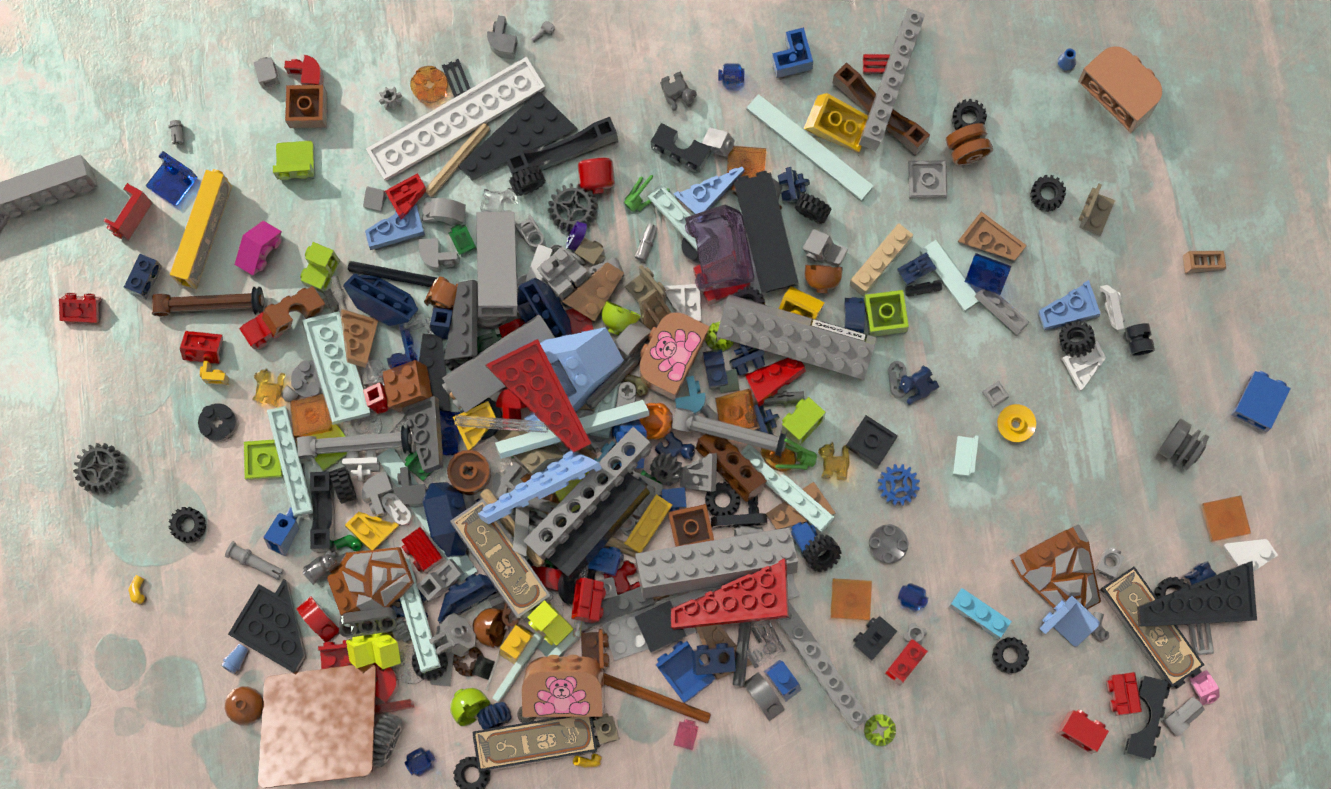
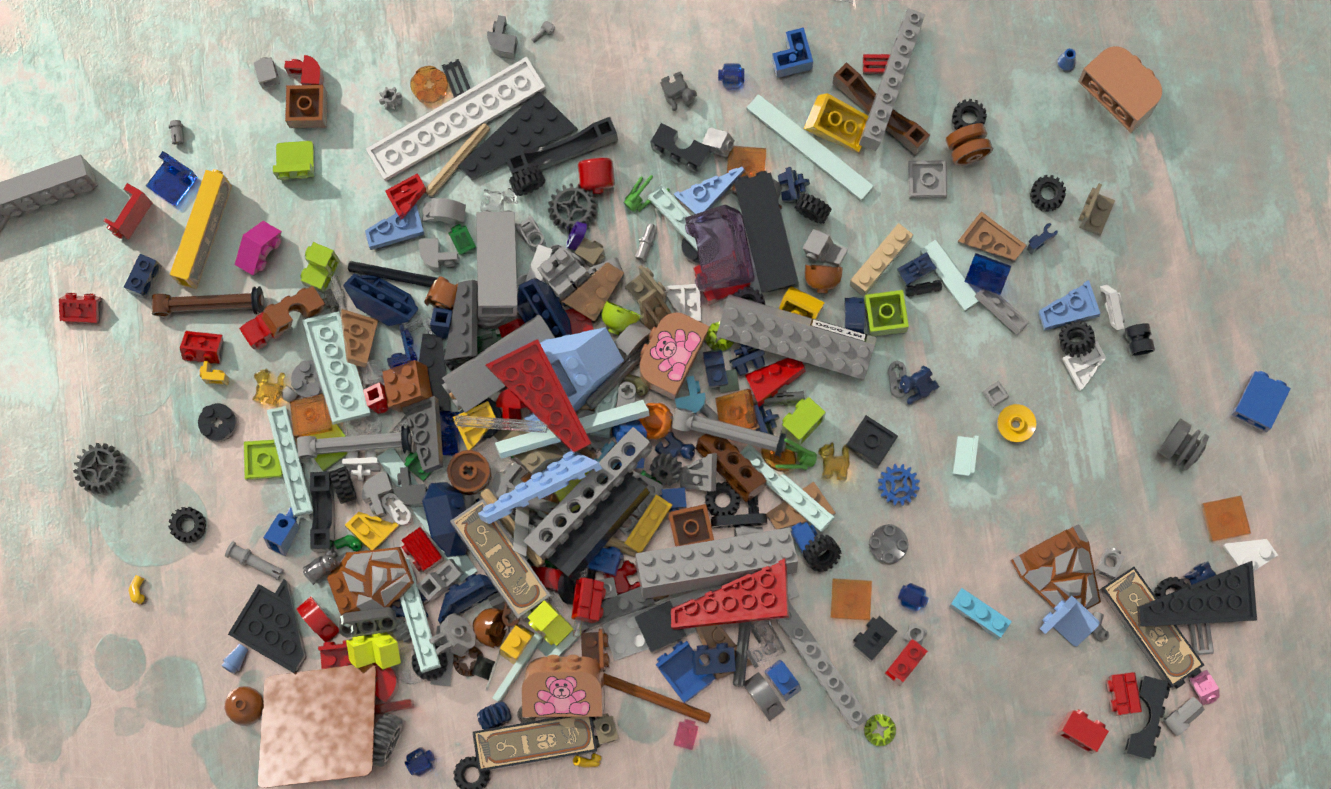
light grey slope [363,186,386,211] -> none
lime cylinder [450,688,490,727] -> none
black tyre [992,637,1029,674] -> none
medium nougat slope [1183,251,1227,273] -> none
none -> dark blue plate [1027,223,1058,255]

